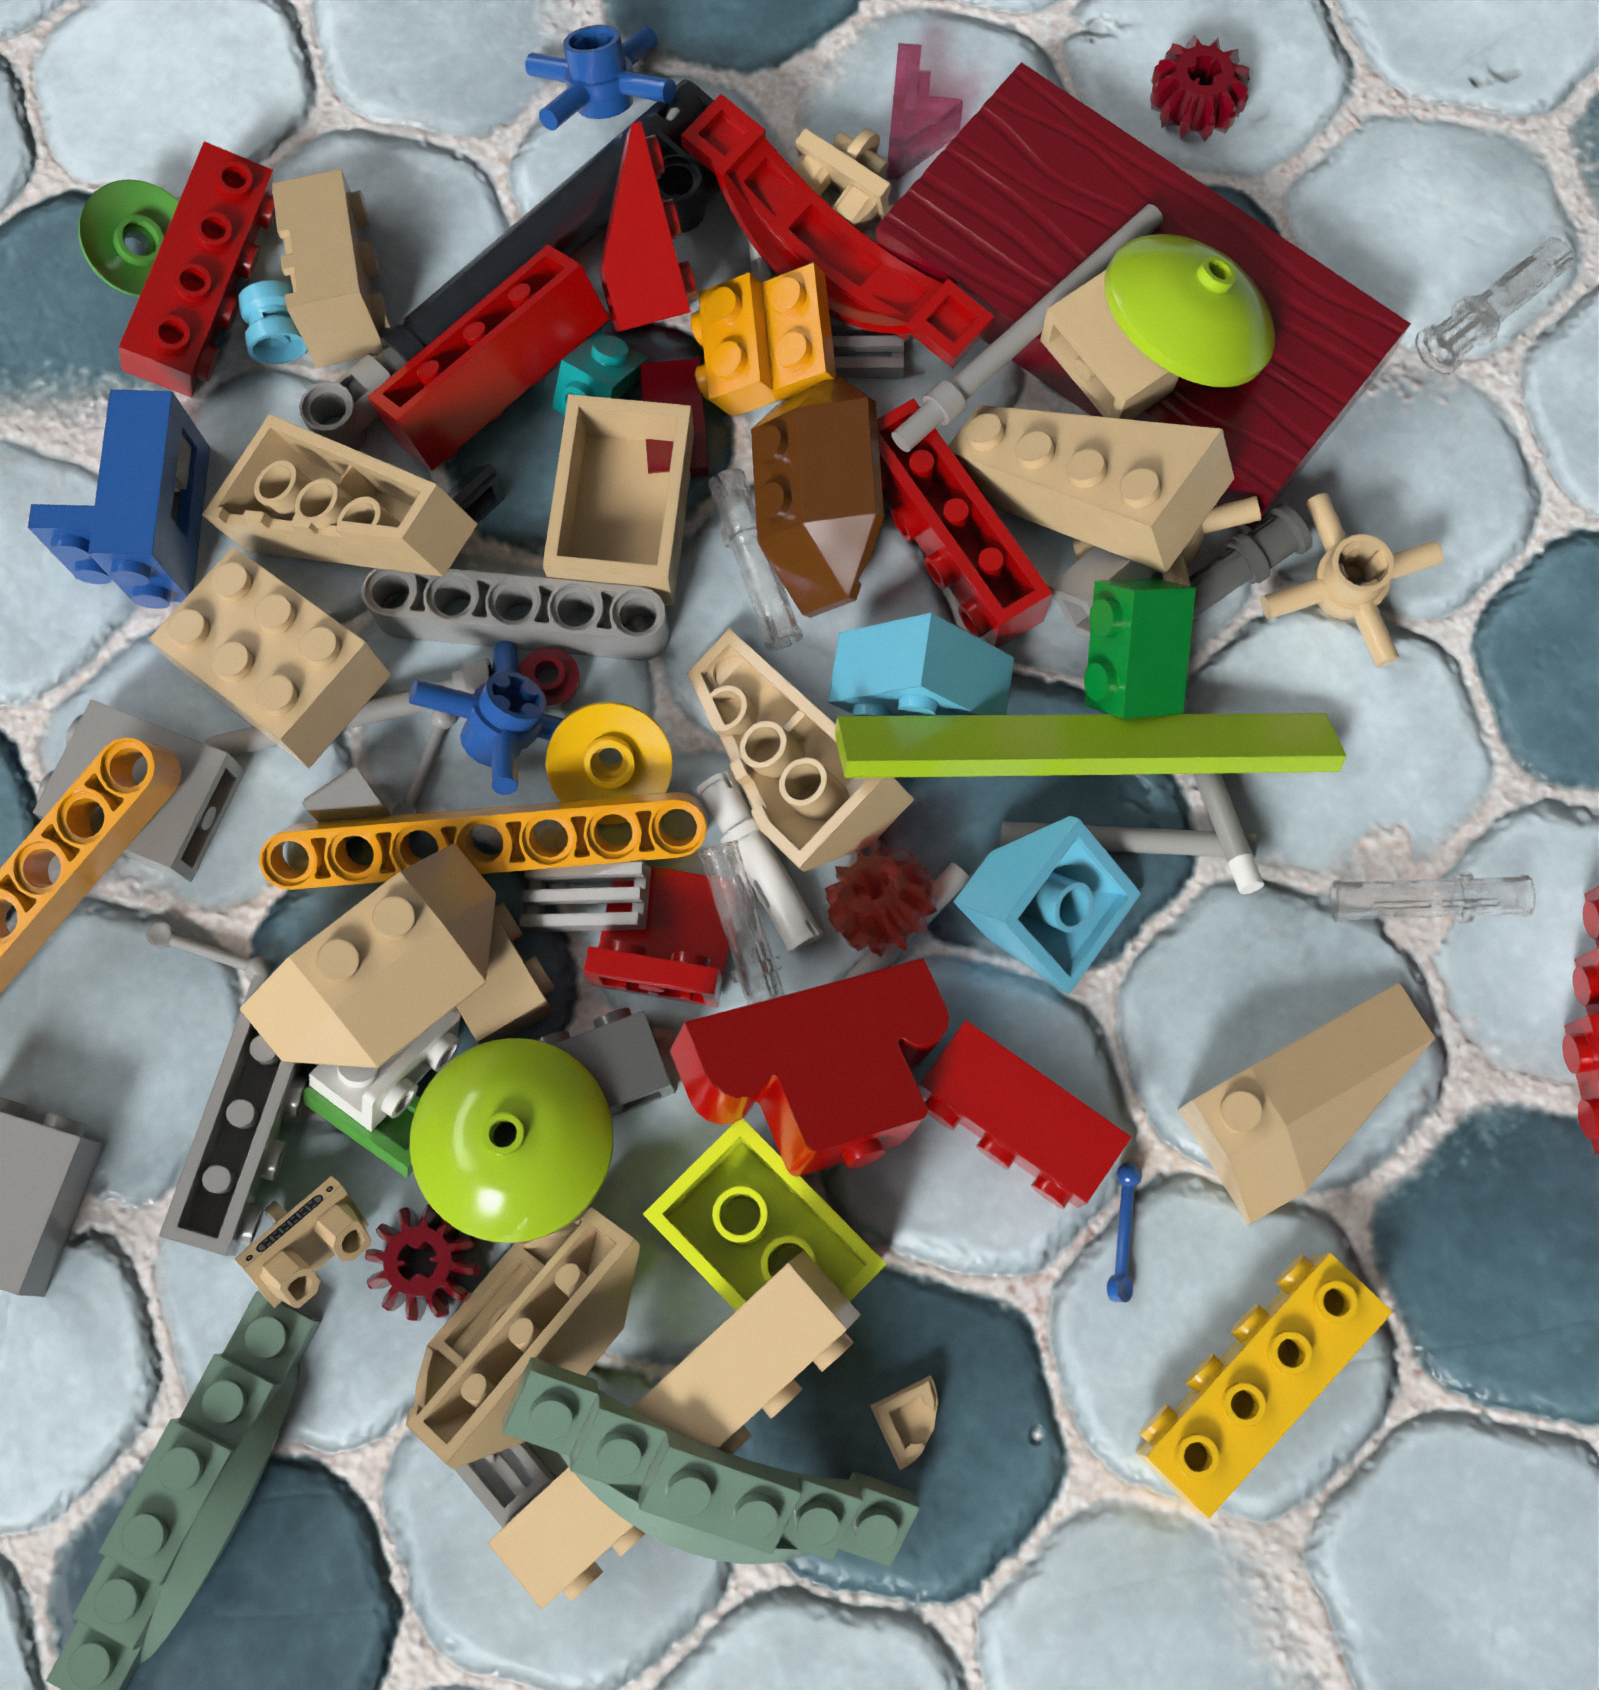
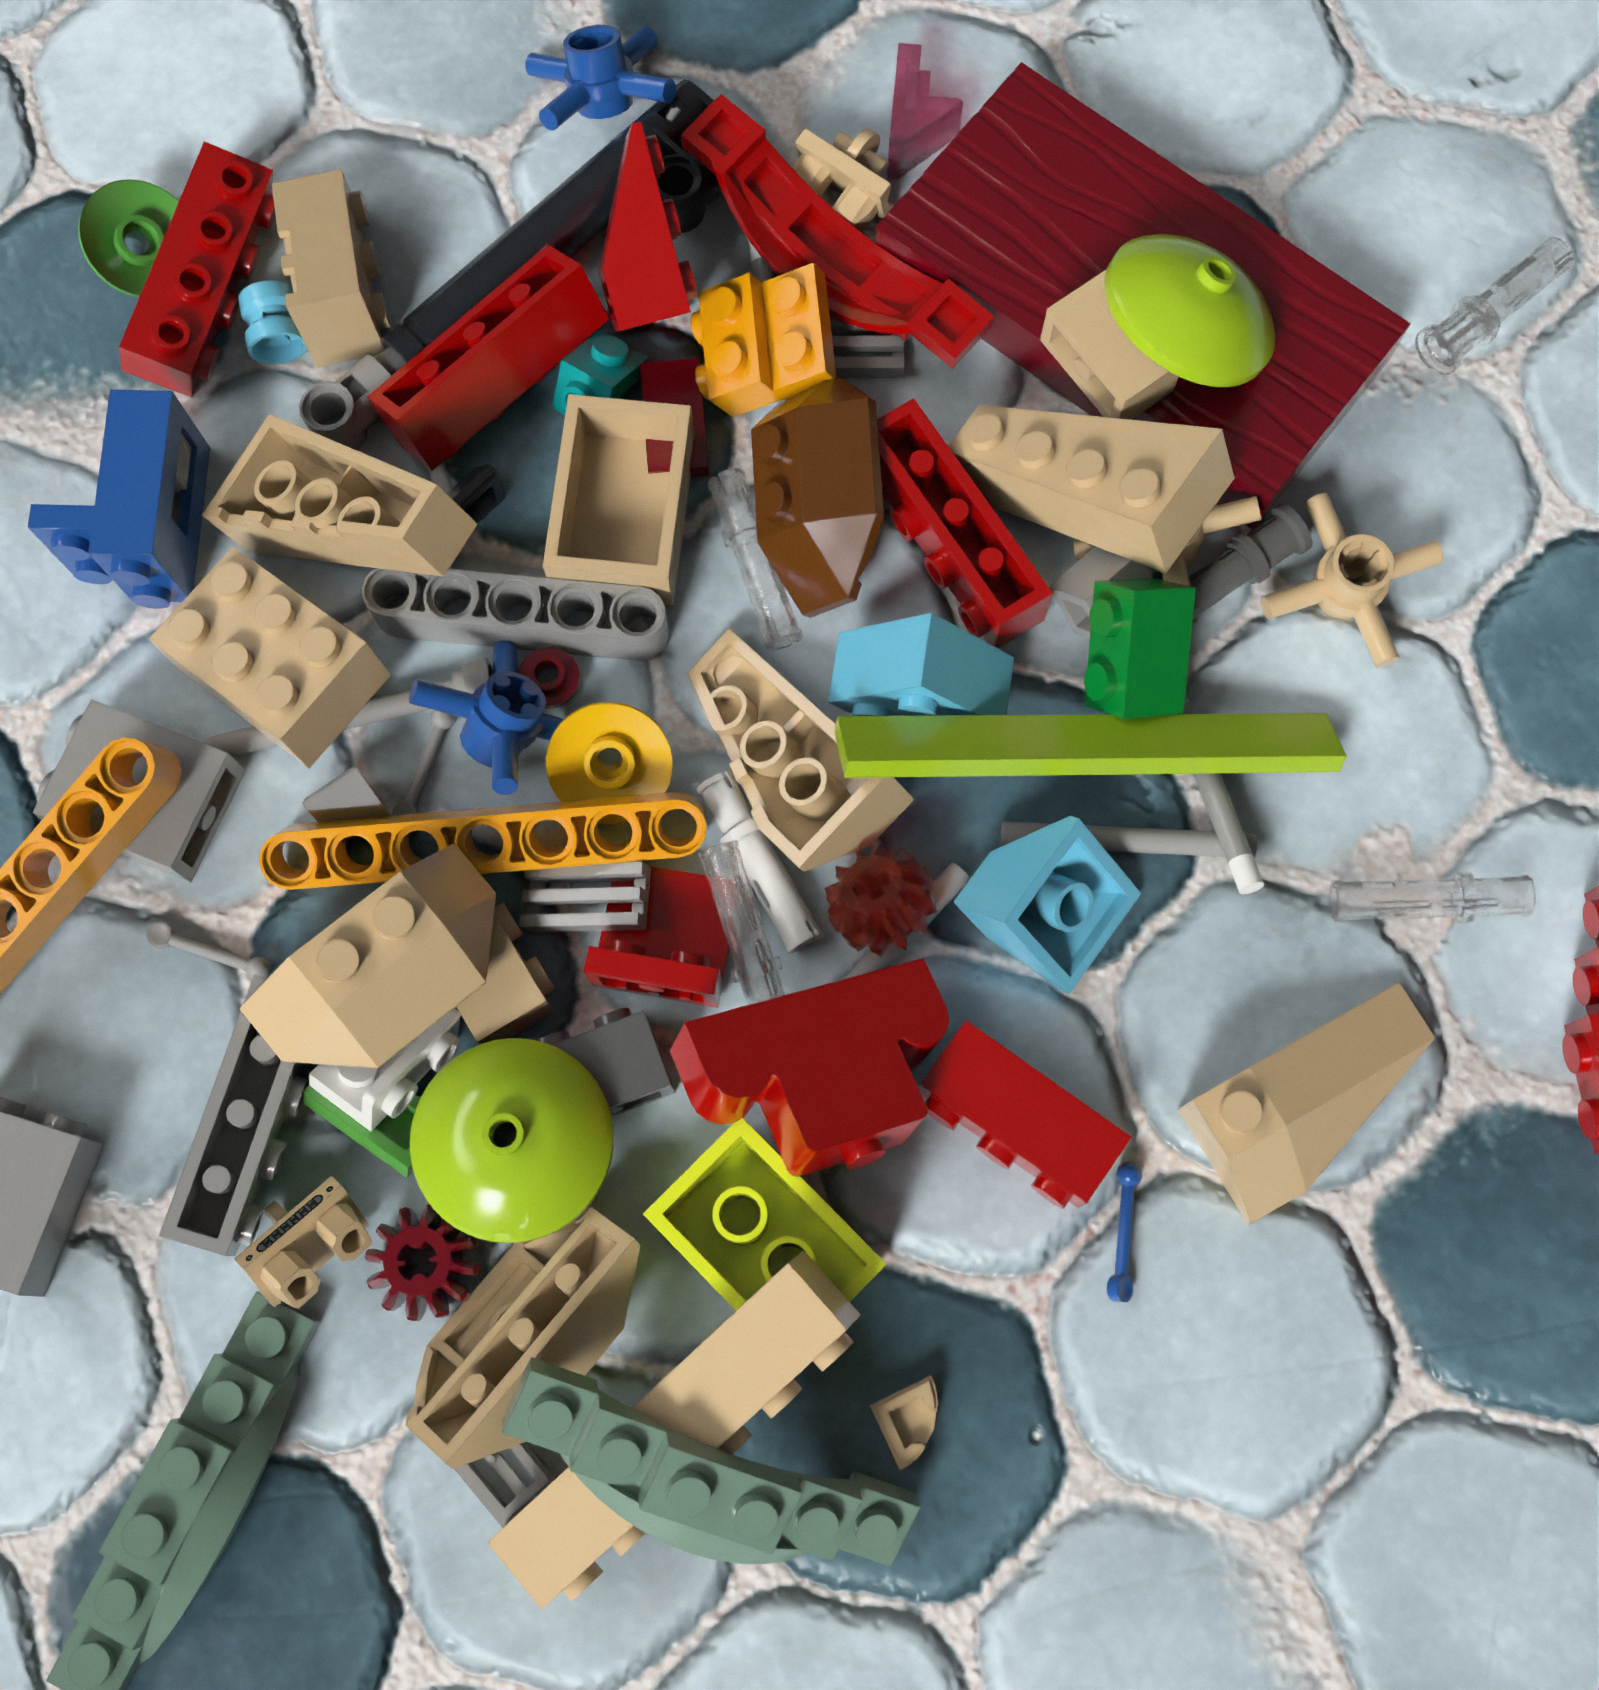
light grey bar [892,204,1163,452] -> none
yellow brick [1135,1253,1393,1519] -> none
dark red gear [1150,35,1250,142] -> none

